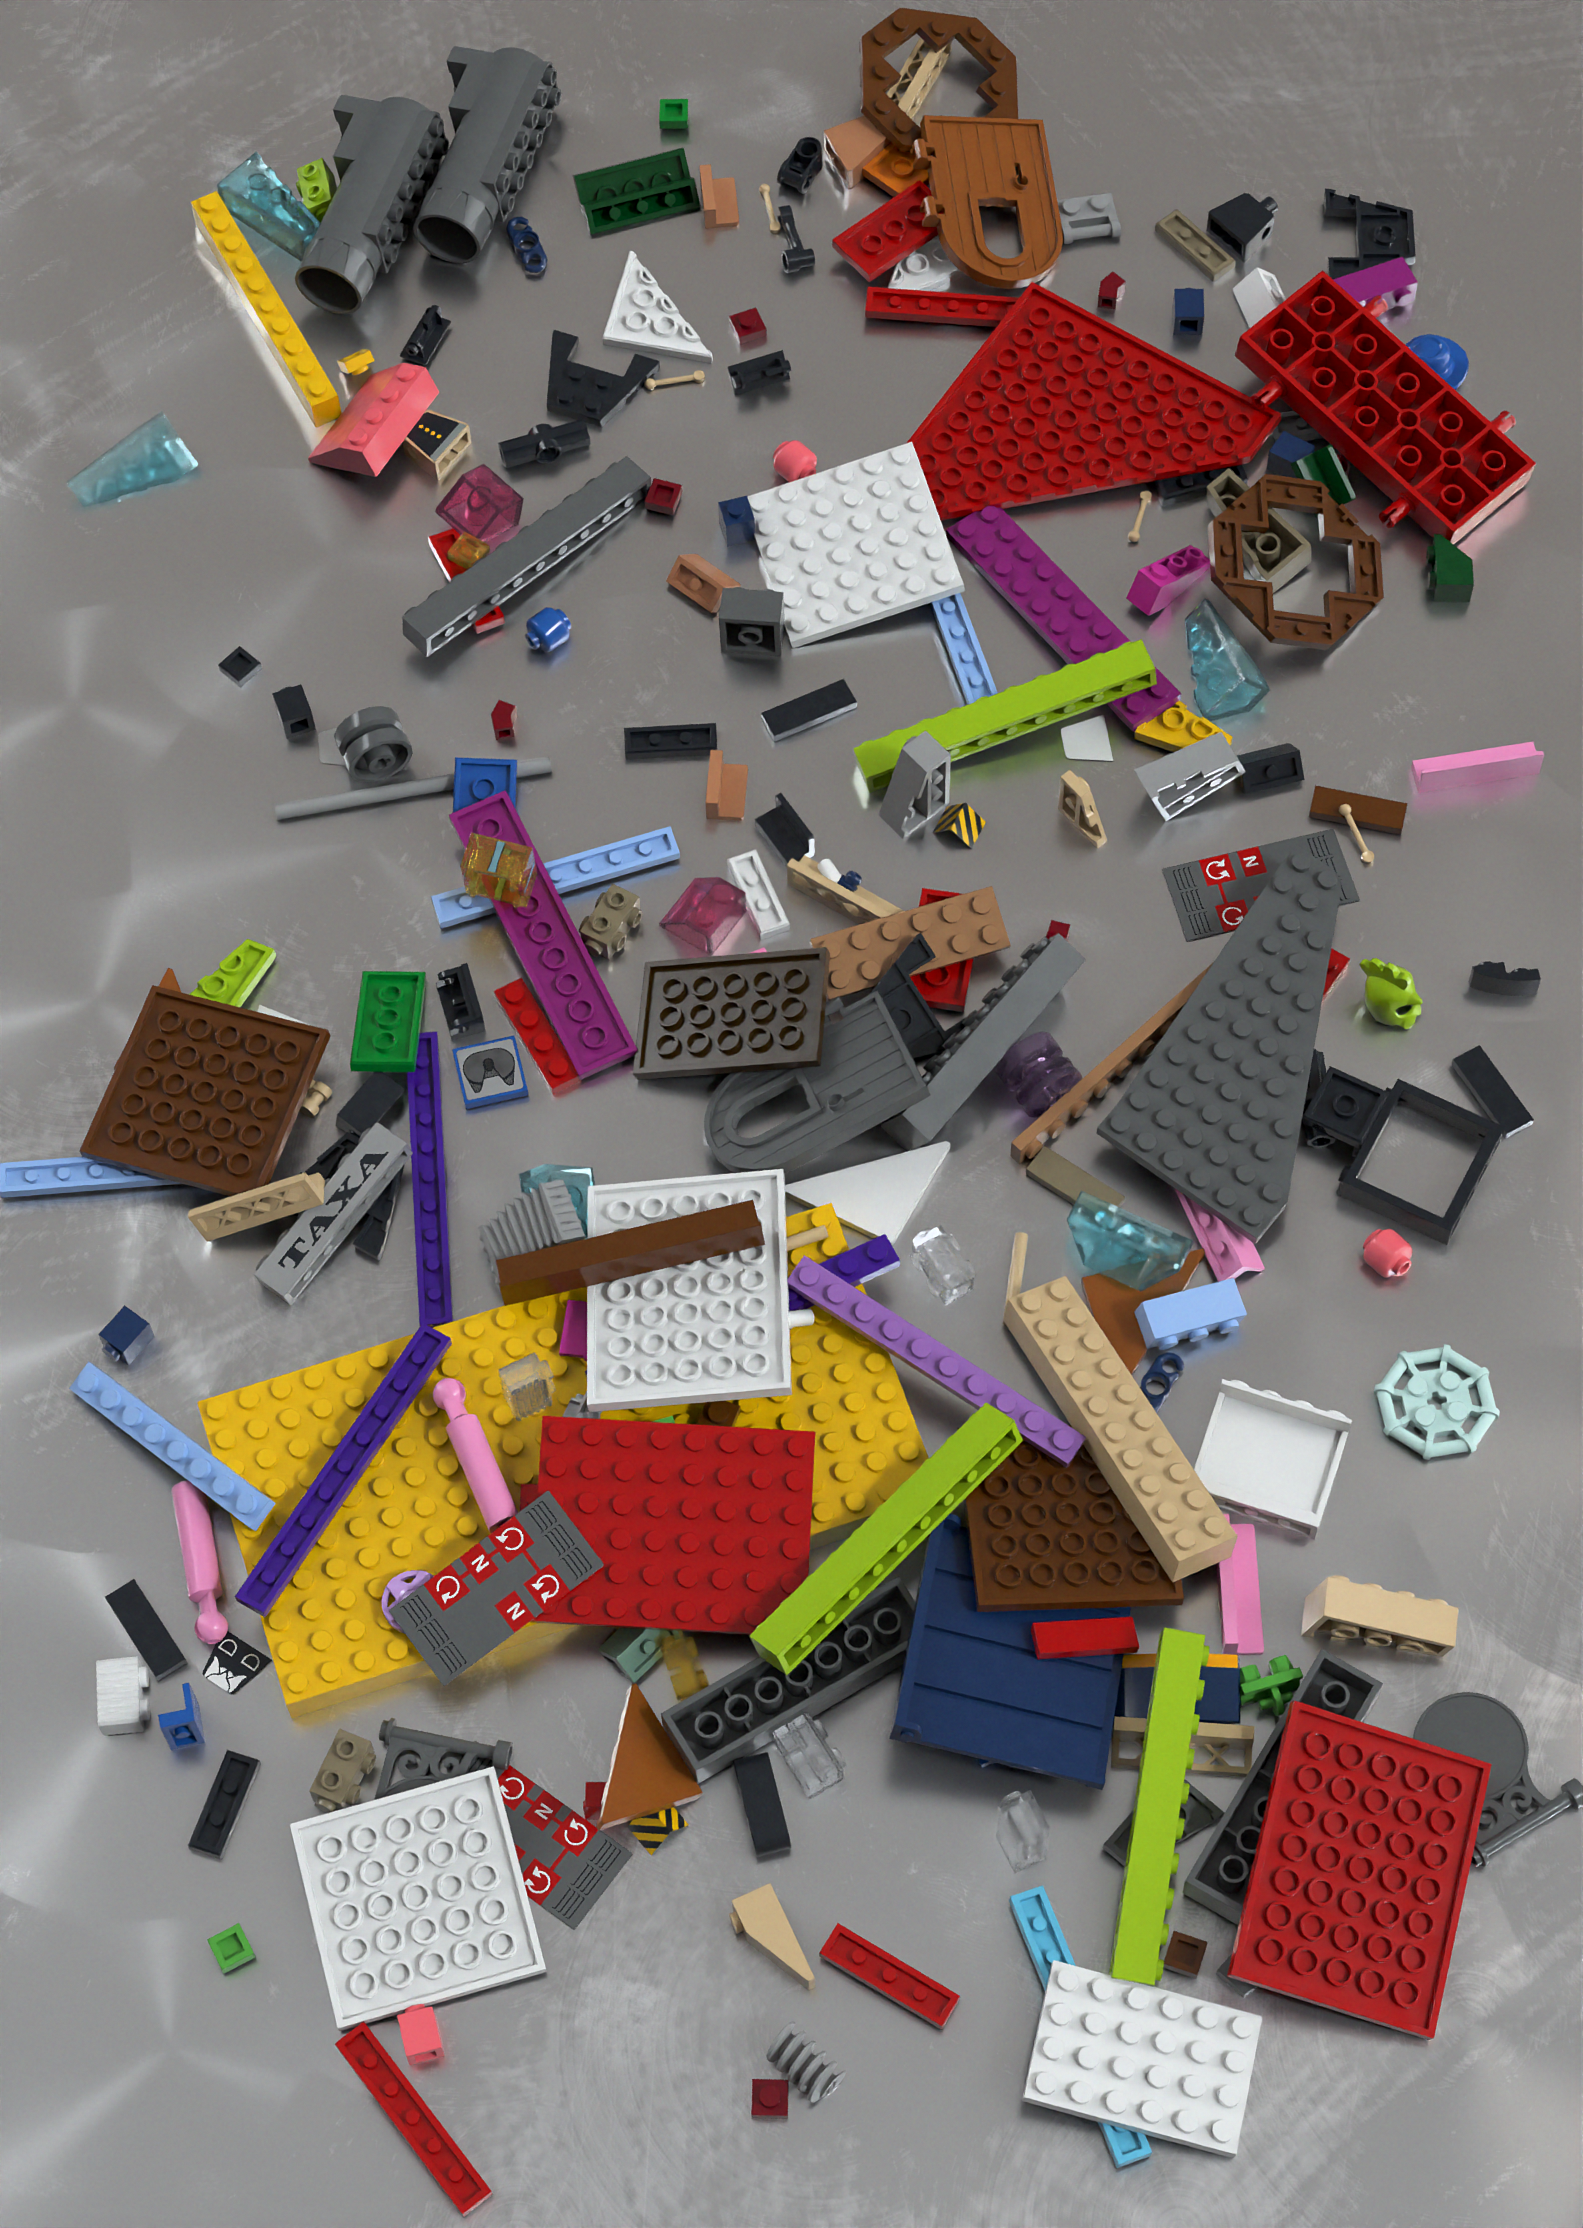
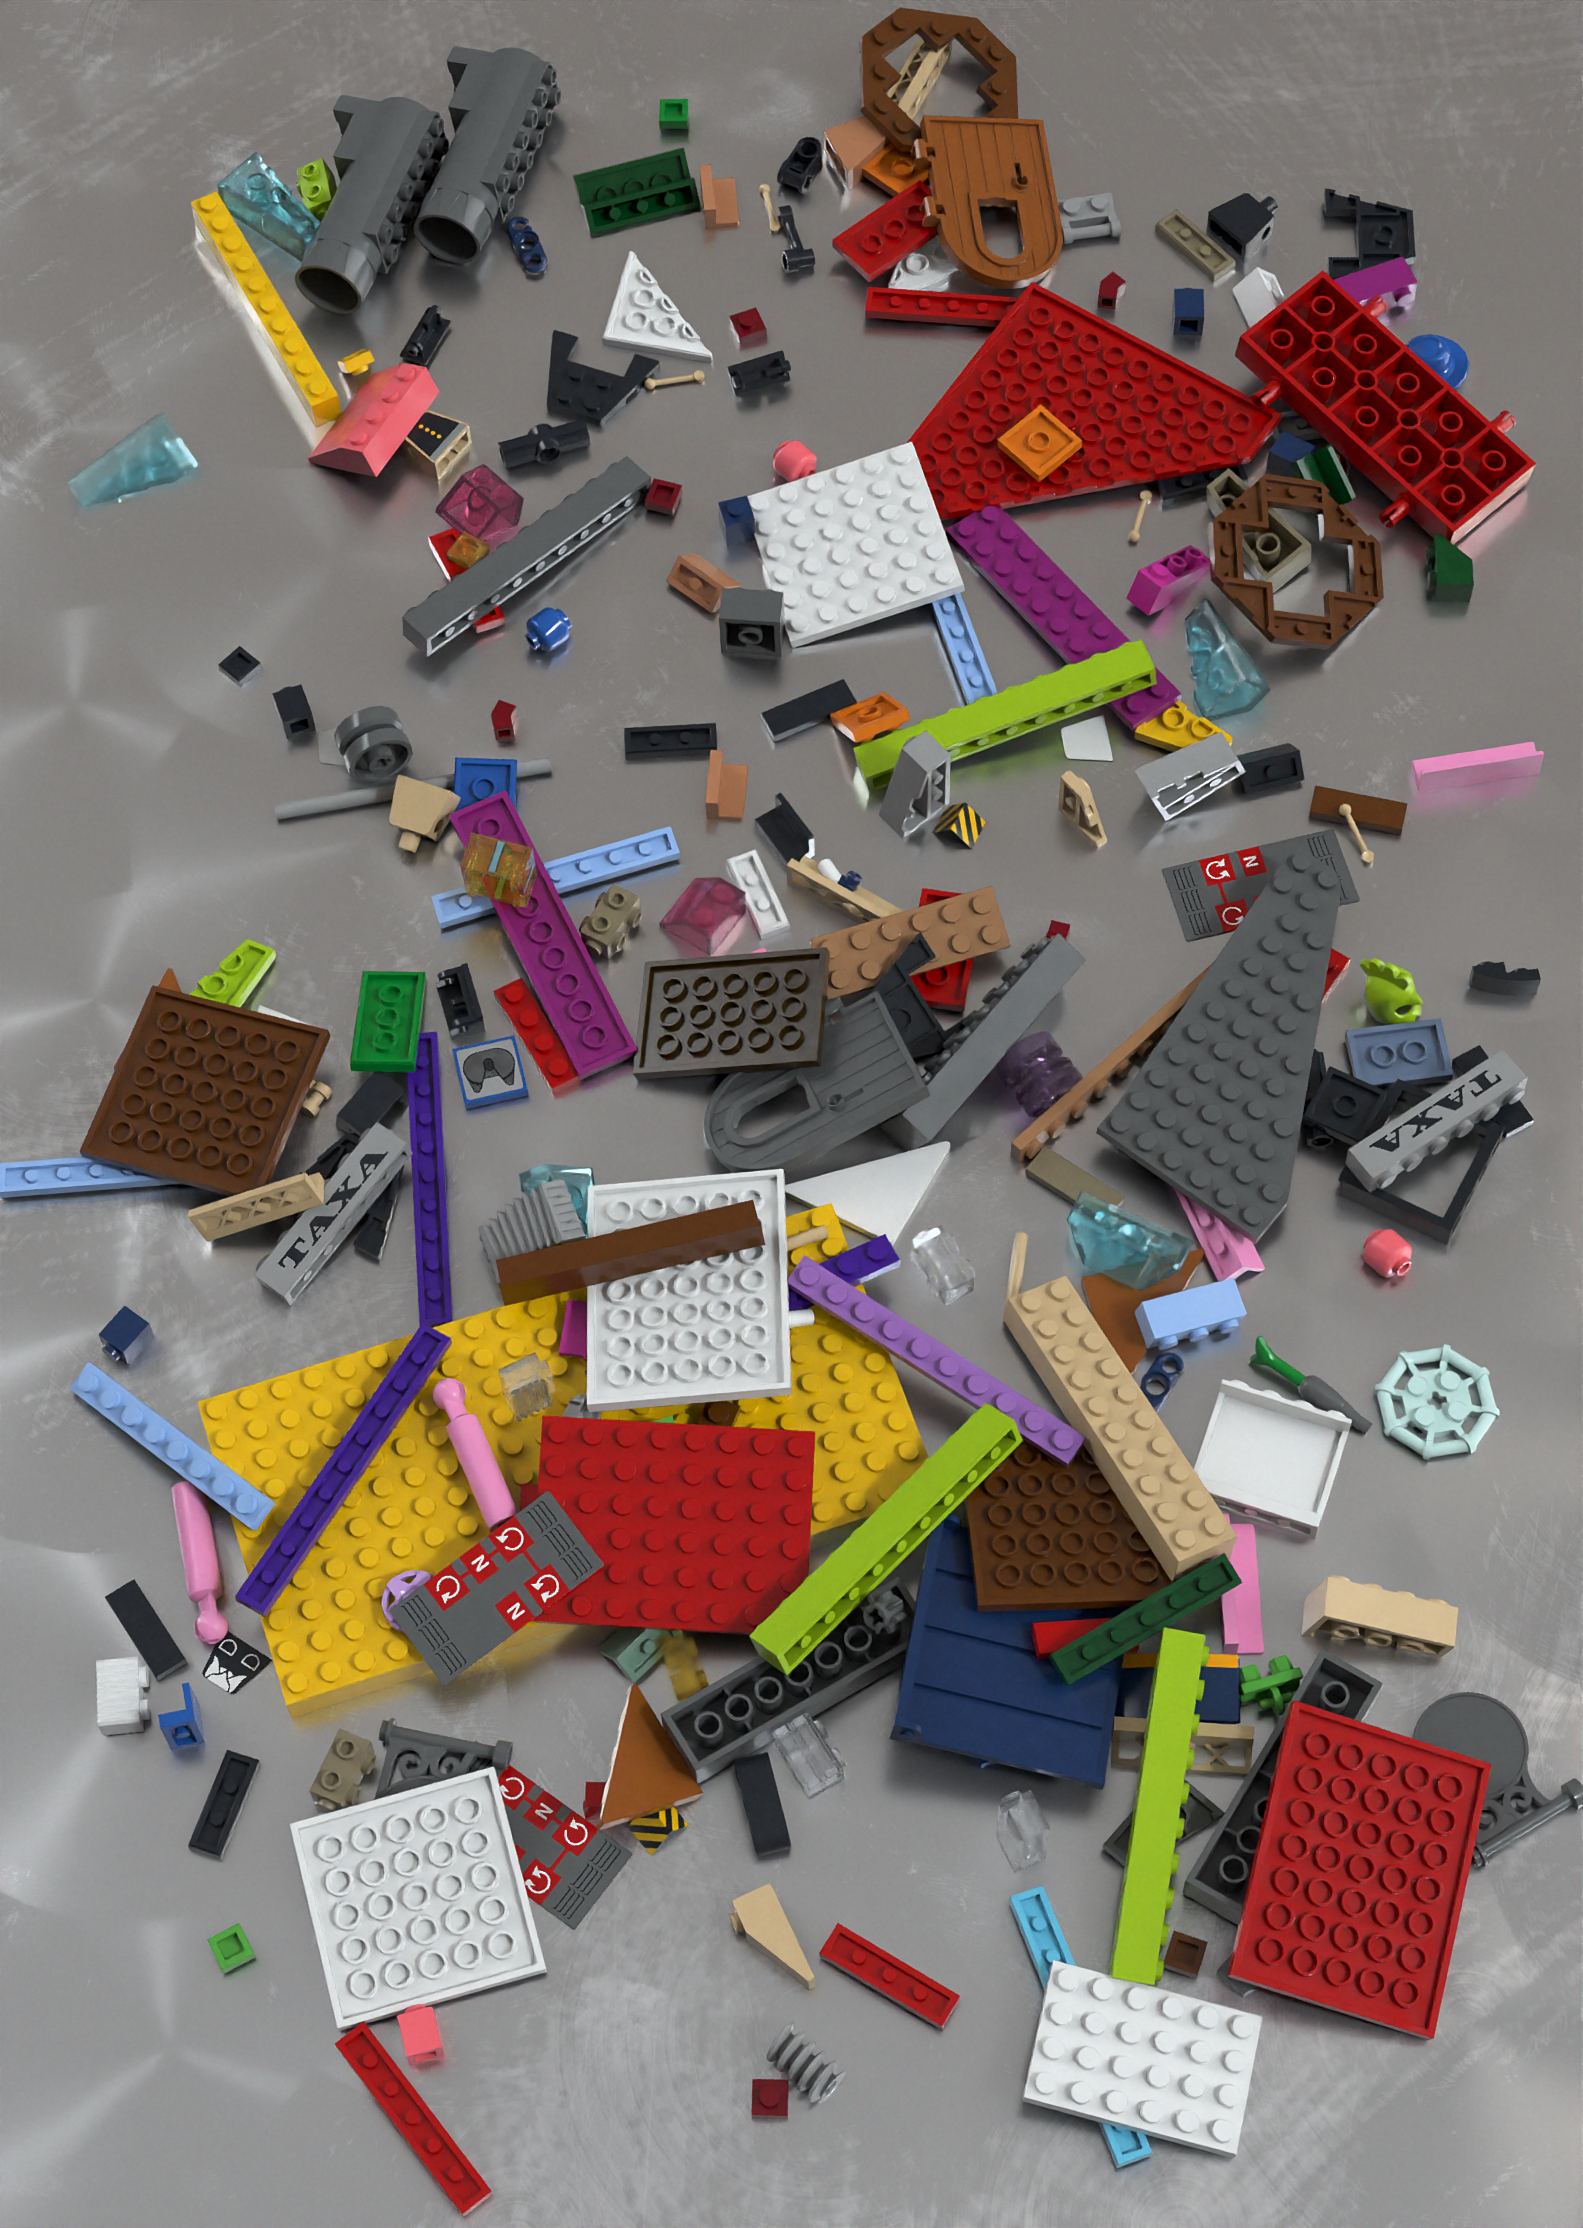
none -> tan torso [389,774,461,853]
none -> orange plate [830,692,911,743]
none -> dark grey gear [861,1590,906,1634]
none -> orange plate [998,405,1082,482]
none -> dark green plate [1049,1553,1243,1687]
none -> dark grey piece [1249,1336,1372,1434]
none -> sand blue plate [1345,1018,1454,1089]
none -> light grey brick [1345,1049,1528,1193]

